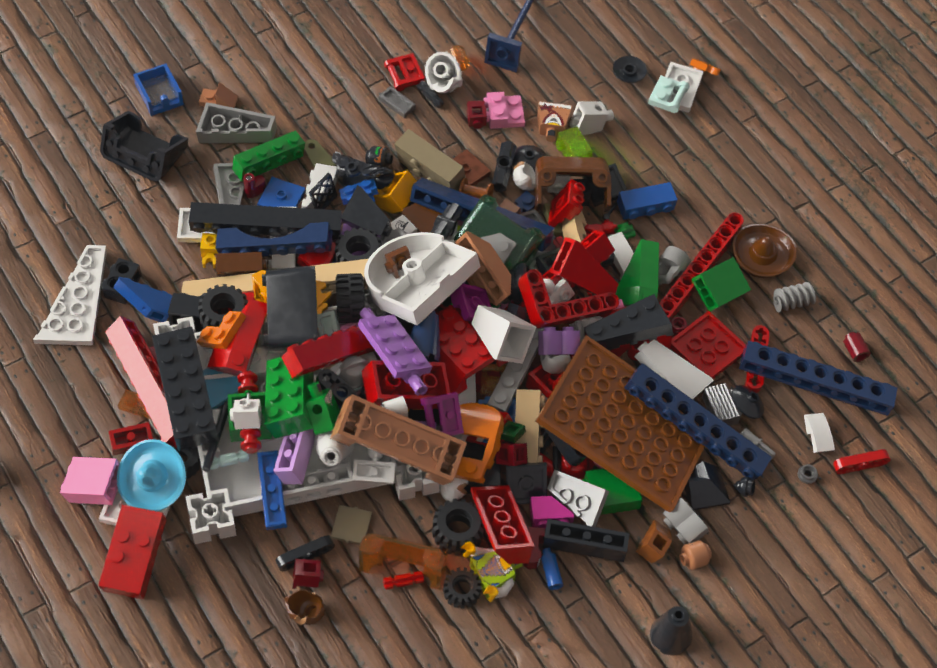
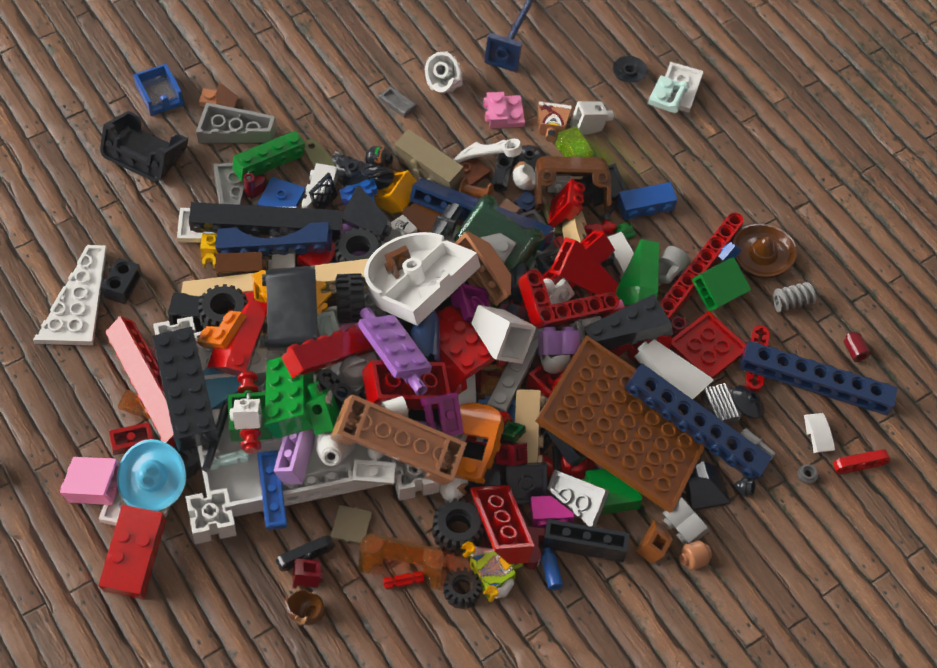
blue slope [113,277,172,322] -> none
red plate [384,53,425,91] -> none
black axle [417,80,444,108] -> none
clear orange brick [448,45,469,71] -> none
dark red brick [466,100,487,129] -> none
black cone [650,606,692,656] -> none
orange plate [690,58,721,76] -> none
none -> white piece [454,139,522,163]
none -> plate [718,242,742,261]

